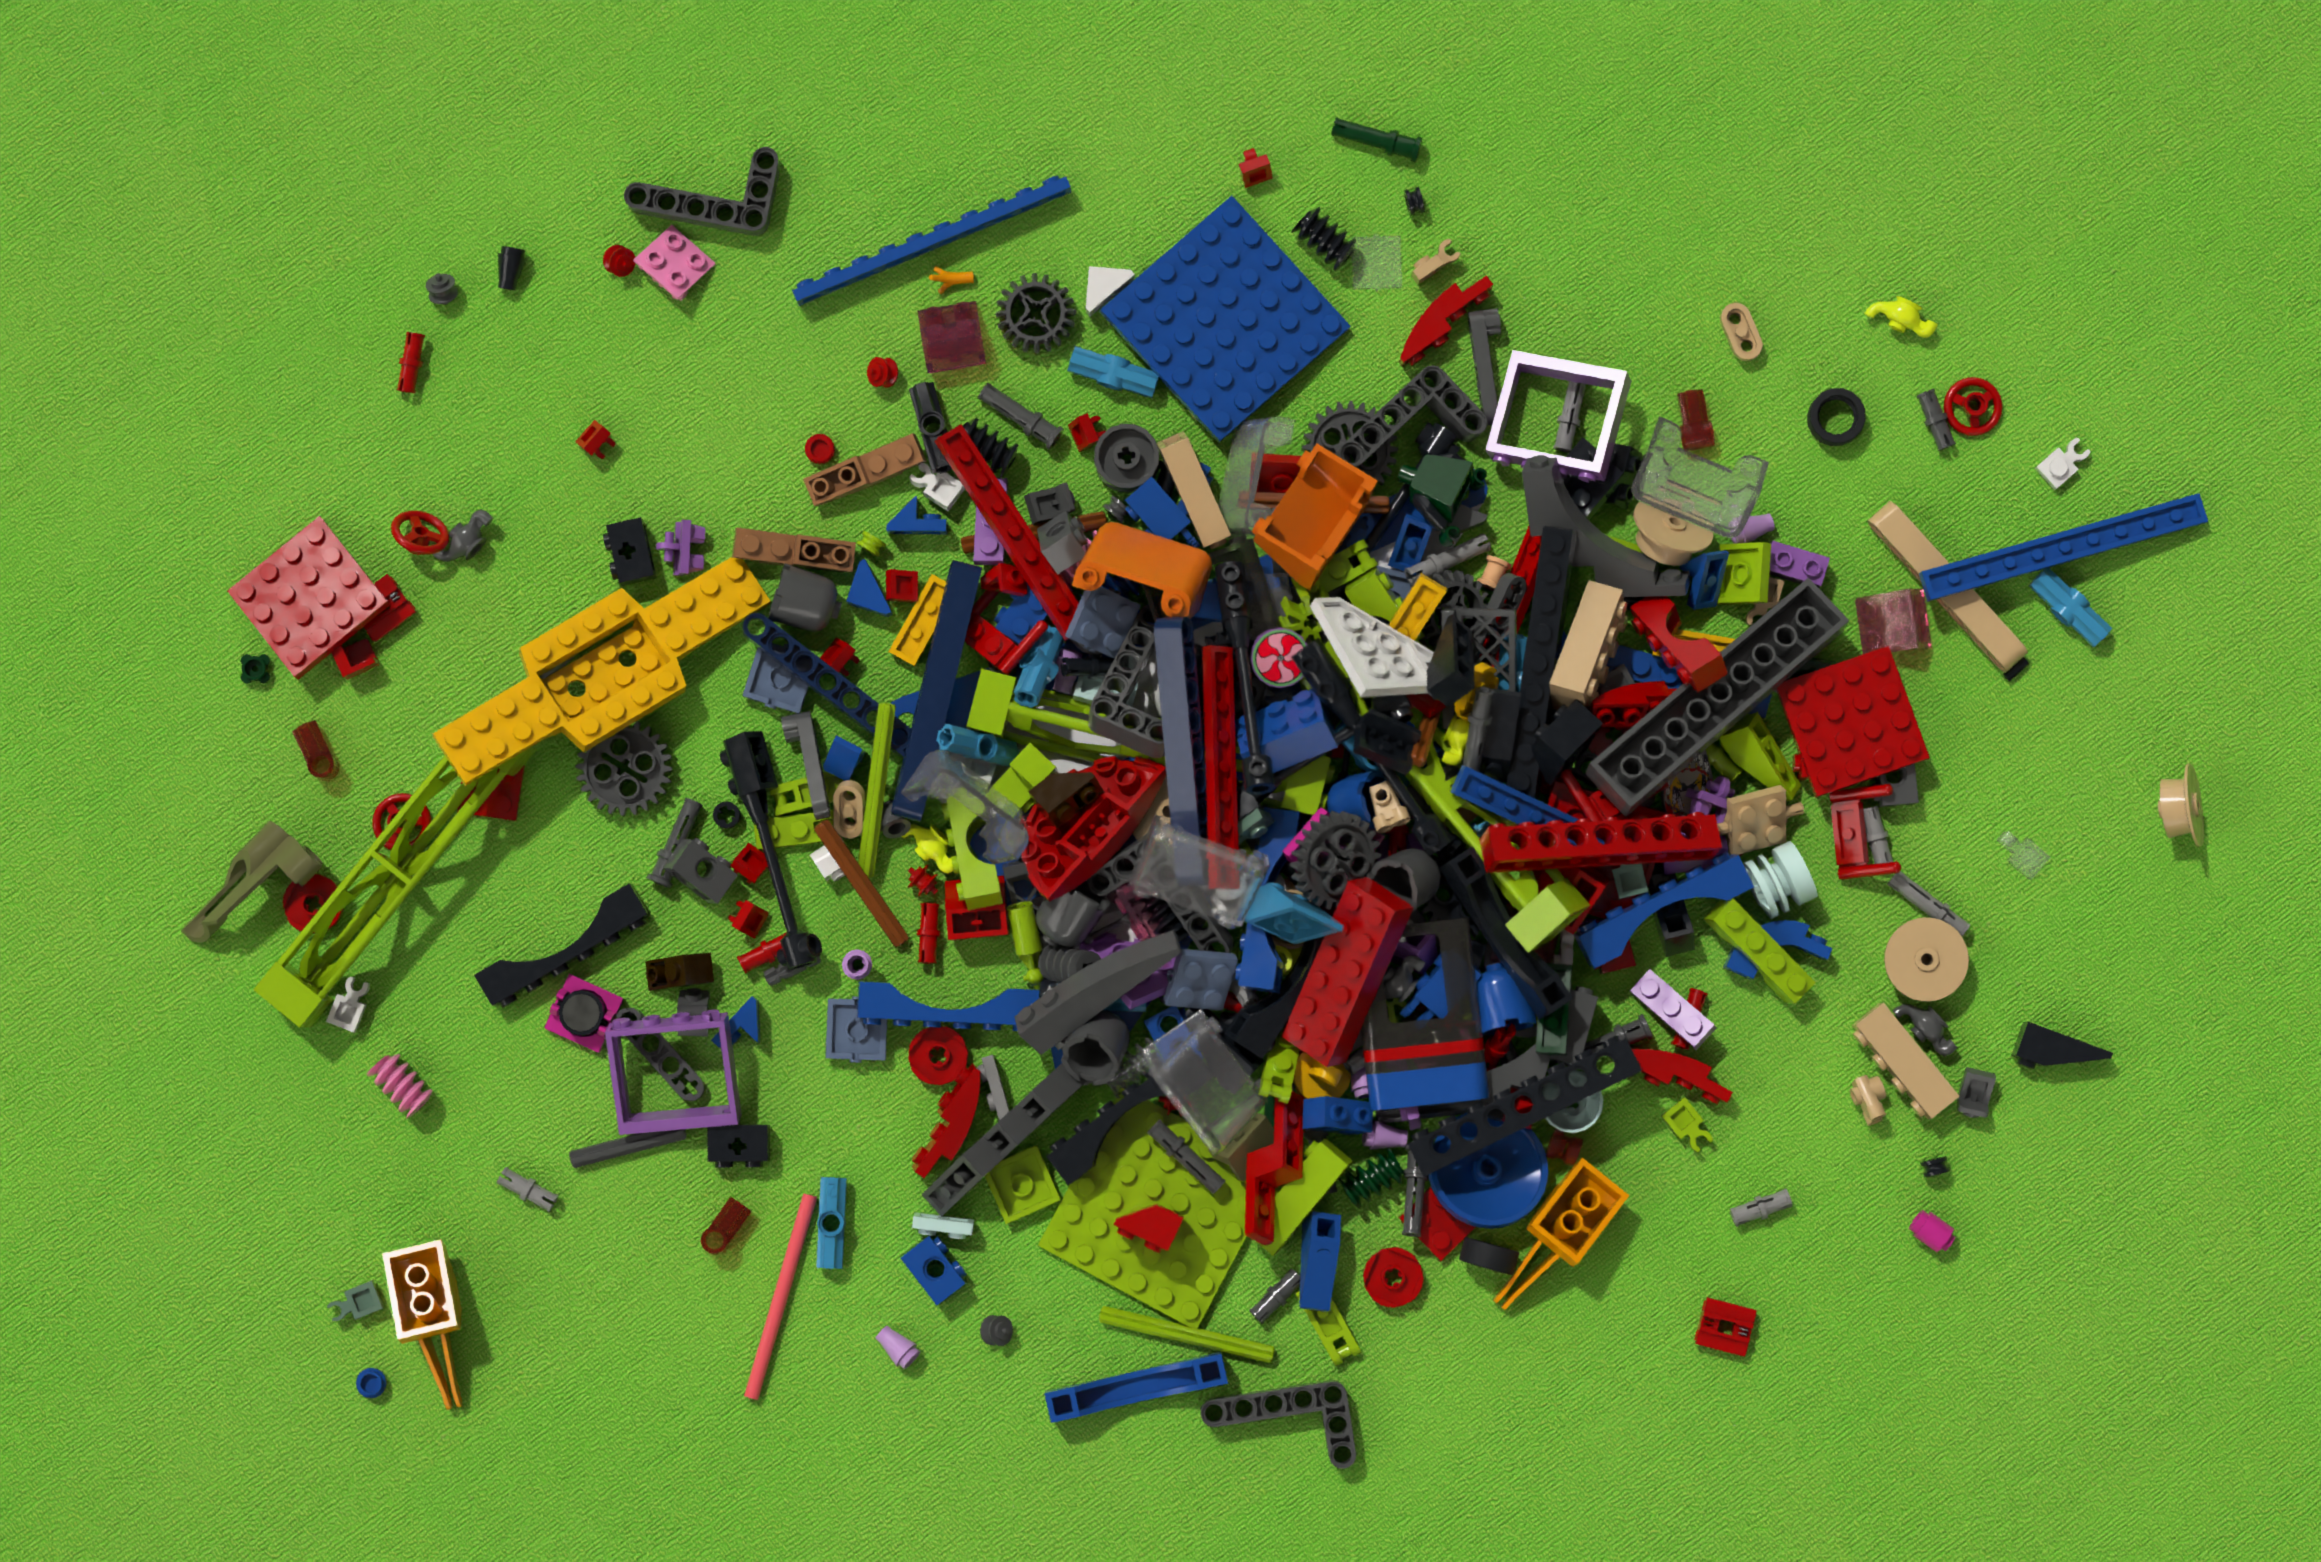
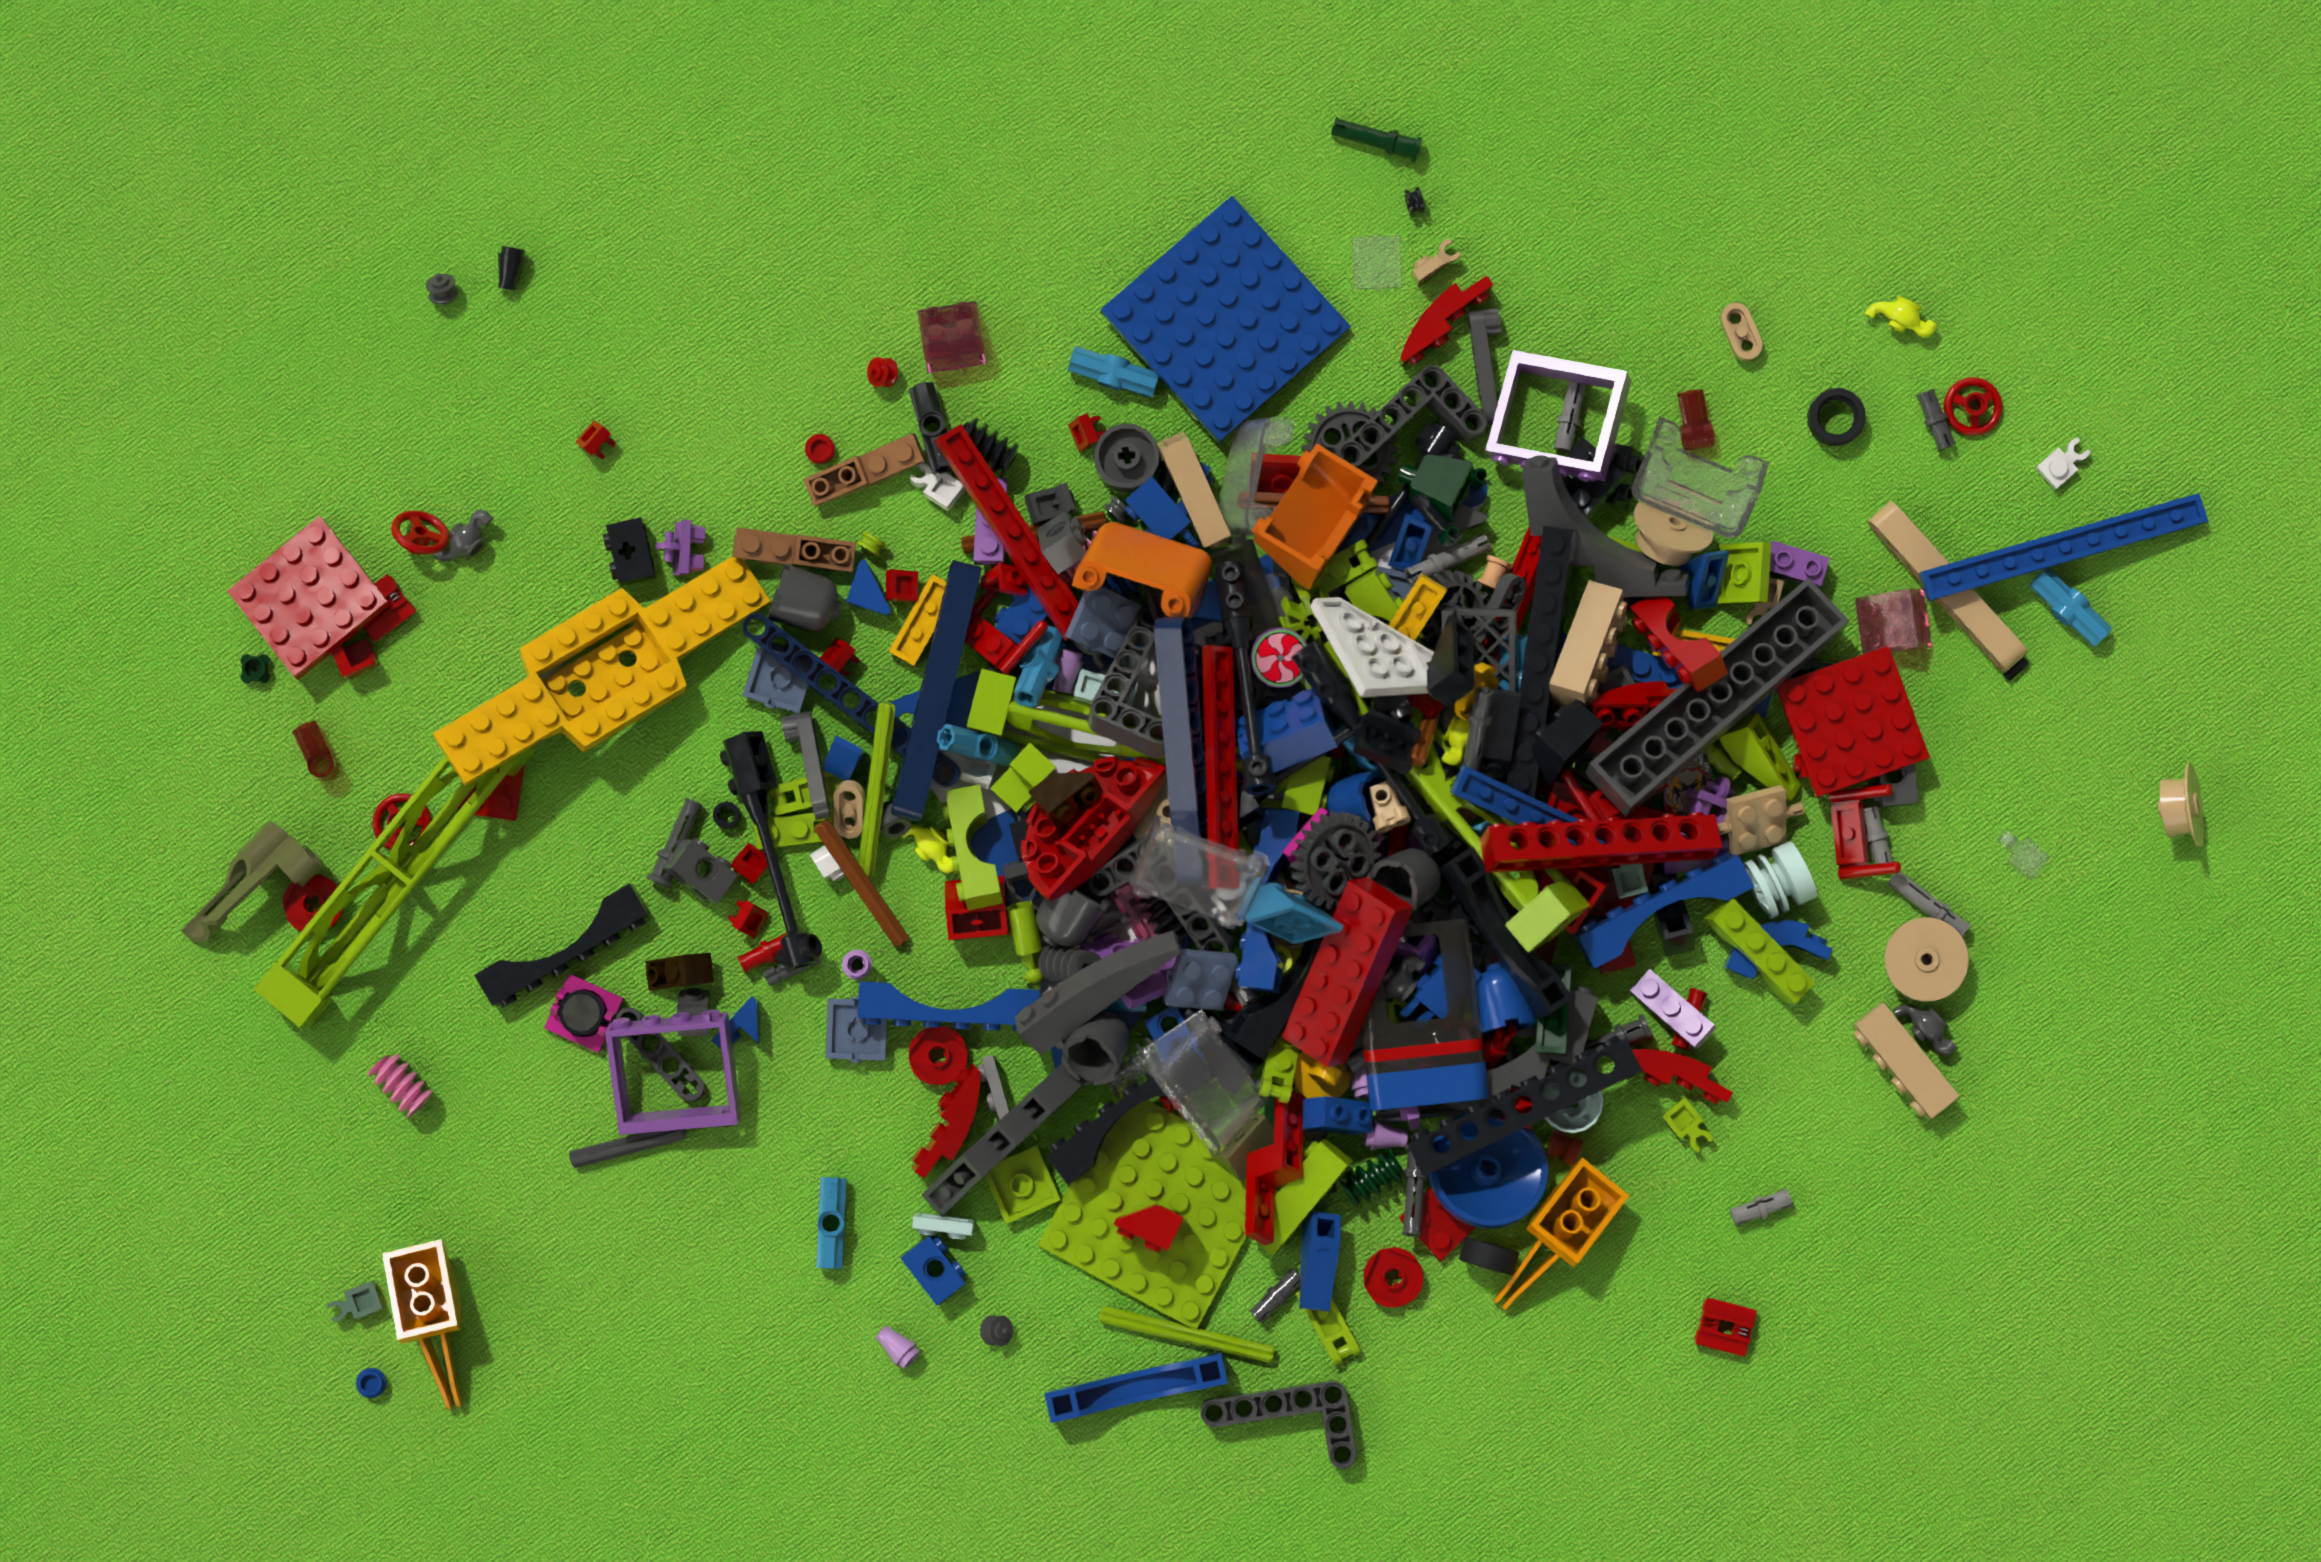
white plate [326,976,370,1033] -> none
red pin [396,332,425,394] -> none
light grey pin [497,1167,559,1212] -> none
dark grey gear [575,721,674,817] -> none
red wheel [603,244,636,277] -> none
dark grey beam [624,147,781,236] -> none
bright pink hinge [633,225,716,301] -> none
clear red piece [701,1196,752,1255] -> none
black brick [707,1125,770,1168] -> none
coral piece [744,1193,818,1400] -> none
blue plate [792,176,1071,306] -> none
blue slope [886,496,948,535] -> none
clear windscreen [901,750,1029,864] -> none
red wheel [908,865,939,897] -> none
red pin [917,903,941,964] -> none
light orange bar [929,266,974,294] -> none
dark grey pin [978,383,1064,450] -> none
dark grey gear [996,273,1076,354] -> none
black pin [1061,655,1123,679] -> none
white slope [1086,266,1135,317] -> none
dark grey pin [1147,1119,1226,1195] -> none
sand green plate [1238,808,1275,846] -> none
red tile [1239,148,1273,188] -> none
black piece [1291,207,1356,272] -> none
white plate [1552,929,1574,965] -> none
lavender cone [1728,513,1775,544] -> none
tan plate [1850,1075,1886,1126] -> none
dark pink brick [1909,1210,1955,1253] -> none
black bush [1920,1156,1950,1177] -> none
dark grey bracket [1957,1067,1996,1118] -> none
black slope [2011,1022,2113,1069] -> none

